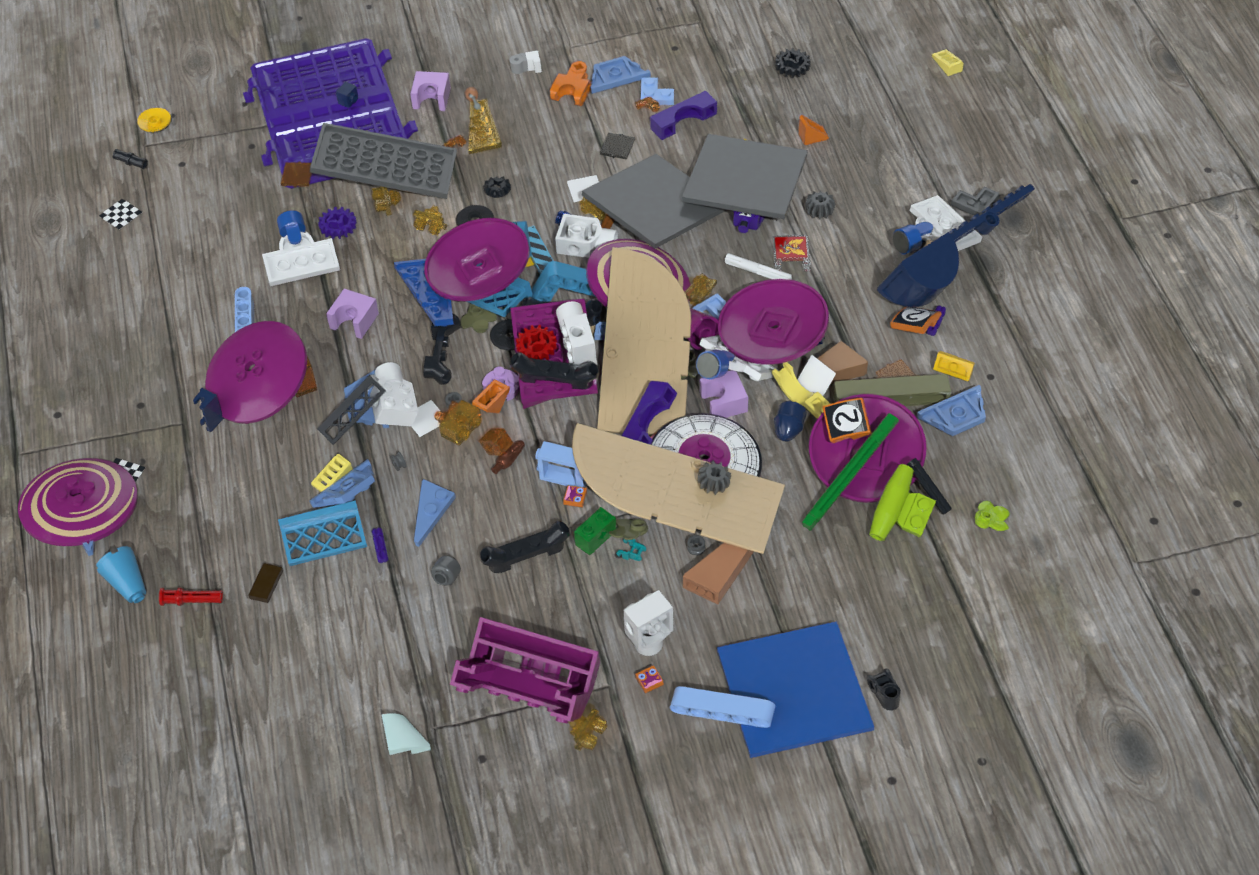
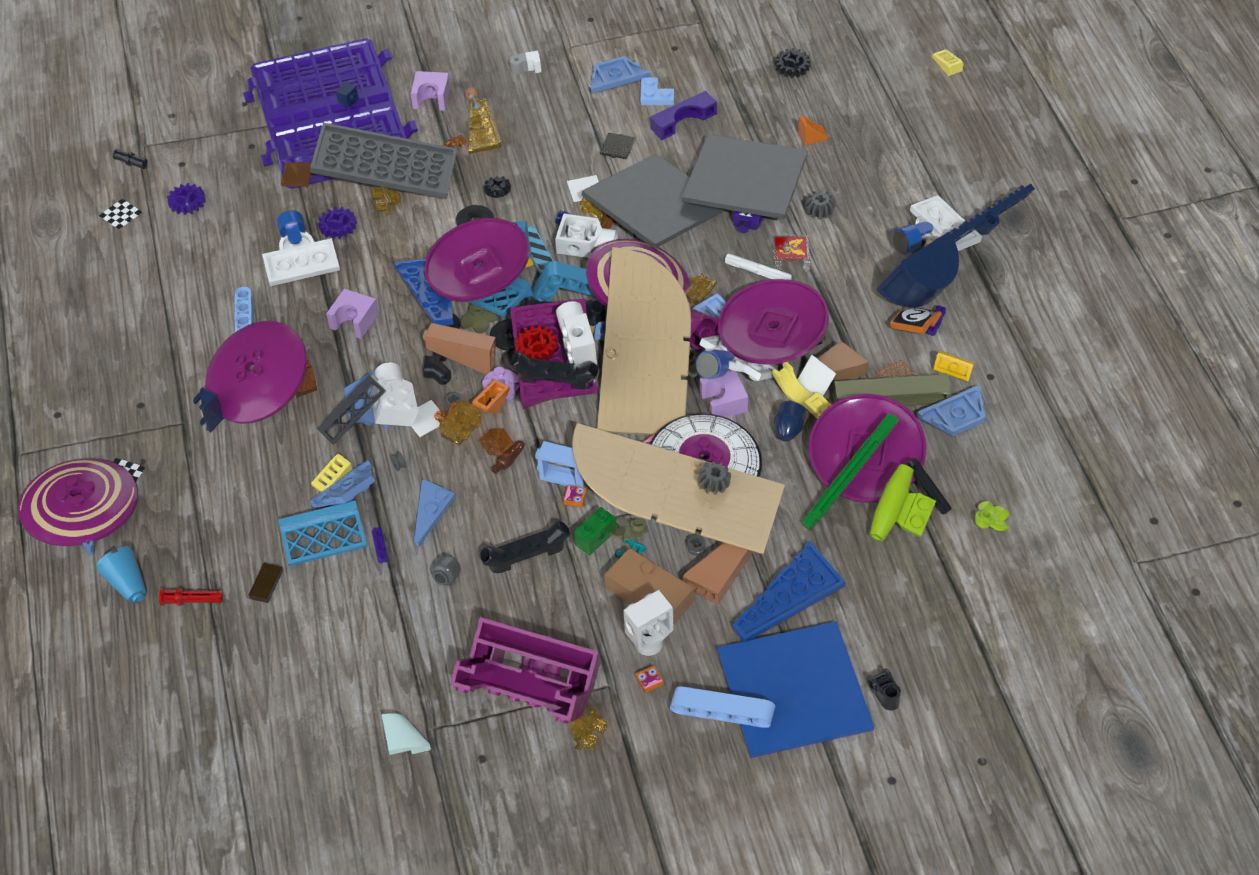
yellow dish [137,108,171,132] -> none
clear yellow hips [413,205,448,236] -> none
orange piece [550,61,591,106] -> none
dark purple arch [622,381,677,445] -> none
clear orange arm [635,97,660,112] -> none
slope [823,398,871,443] -> none
dark grey plate [951,186,1000,216] -> none
none -> dark purple gear [167,183,206,215]
none -> nougat slope [423,323,495,375]
none -> medium nougat brick [604,548,694,625]
none -> blue wing [733,541,845,642]

